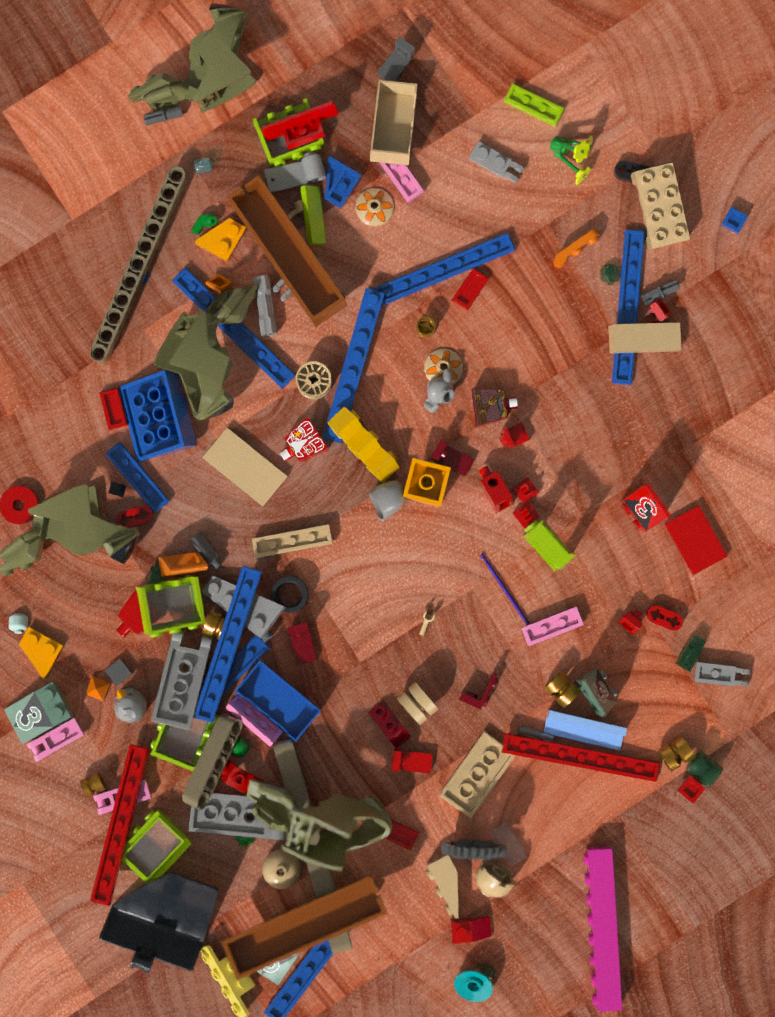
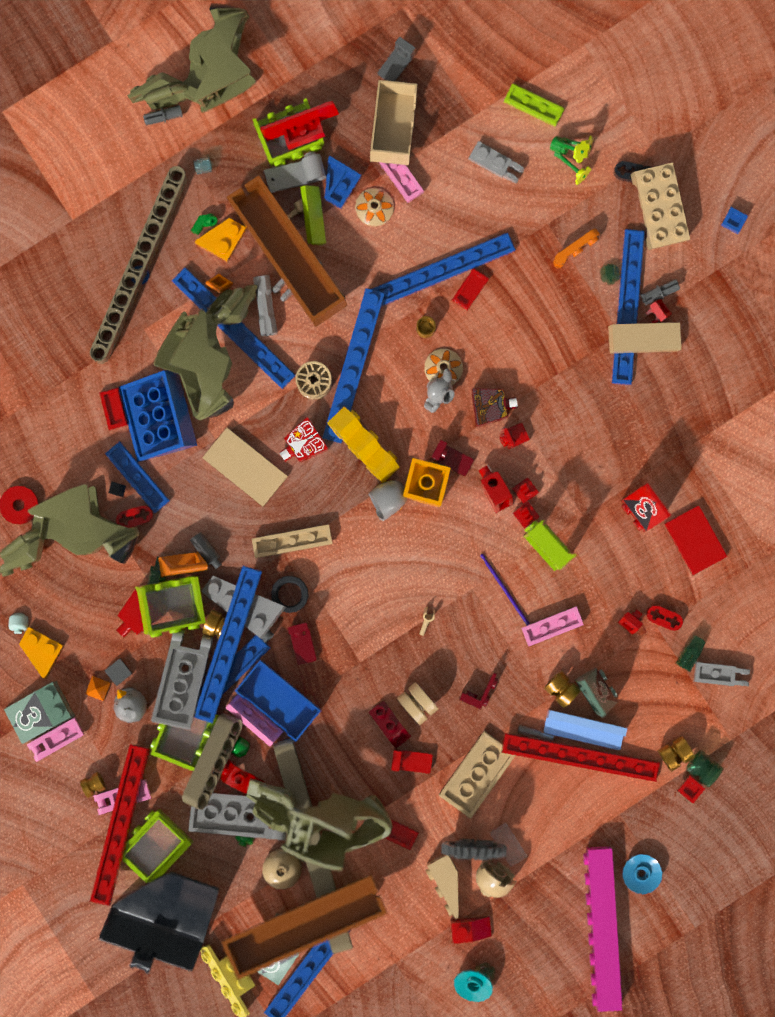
none -> dark azure dish [623,854,662,894]

